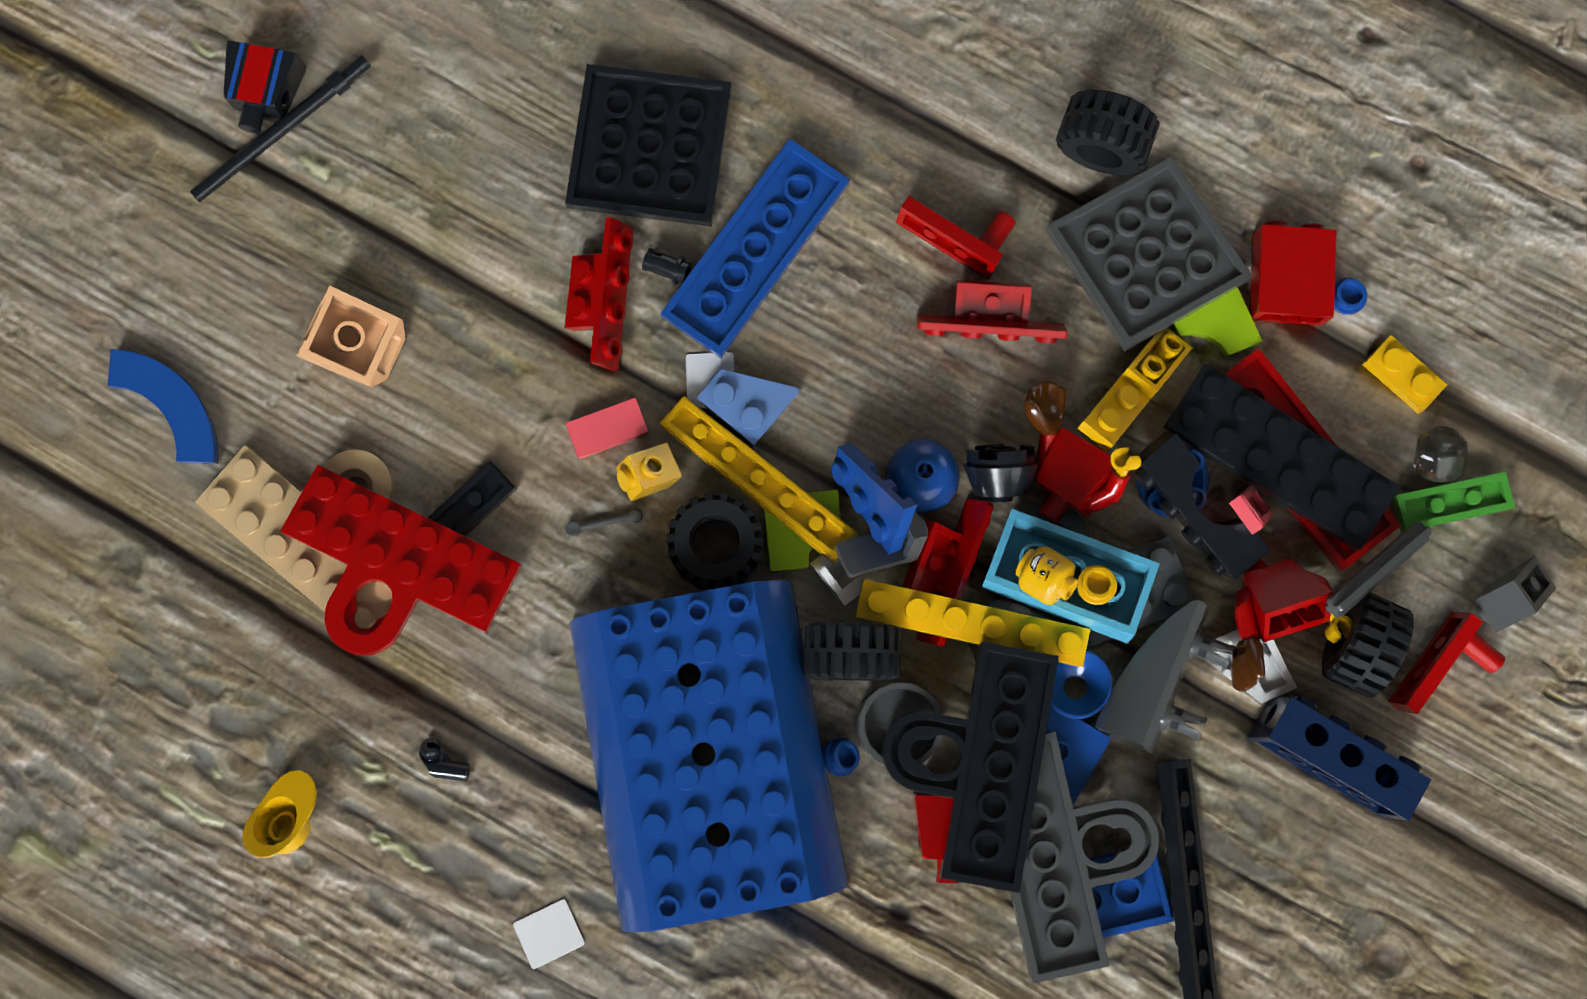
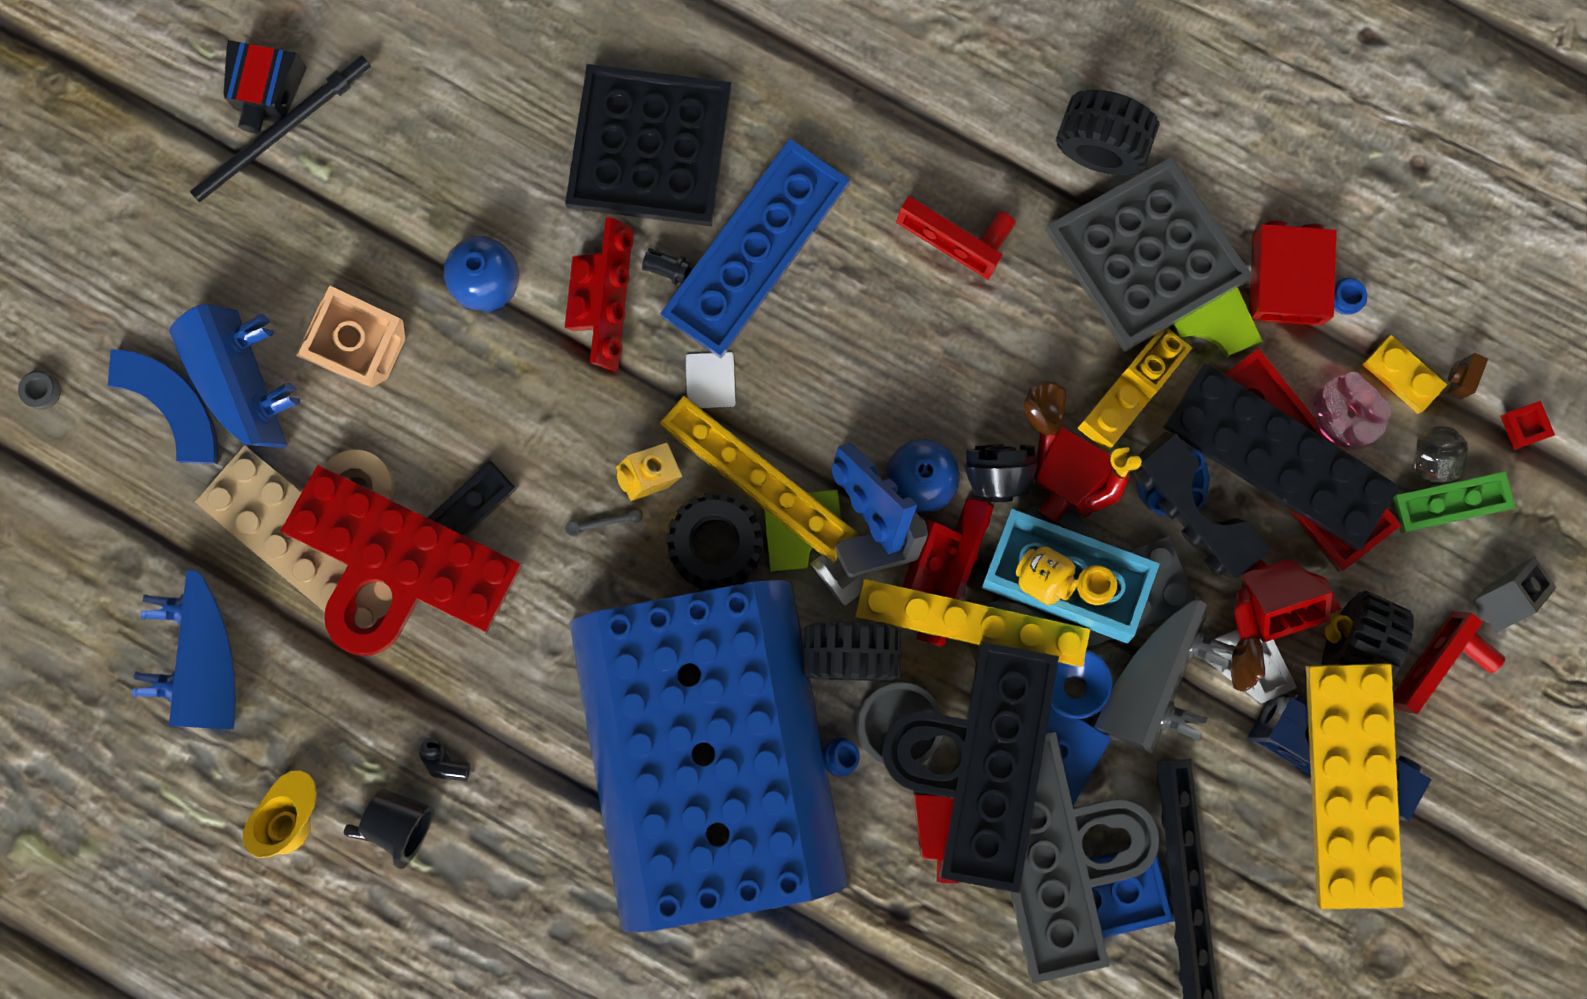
white sticker [513,899,585,969] -> none
coral tile [565,397,649,460] -> none
medium blue wing [697,369,800,447] -> none
red bracket [916,280,1068,343] -> none
coral tile [1229,485,1273,535] -> none
dark grey axle [1324,522,1432,617] -> none
none -> dark grey tile [18,371,61,410]
none -> blue piece [132,570,236,729]
none -> blue piece [169,304,300,448]
none -> black hat [344,789,434,869]
none -> blue cylinder [444,236,519,312]
none -> yellow plate [1306,663,1403,909]
none -> clear pink plate [1314,372,1392,449]
none -> reddish brown plate [1447,353,1488,400]
none -> red plate [1500,401,1555,450]

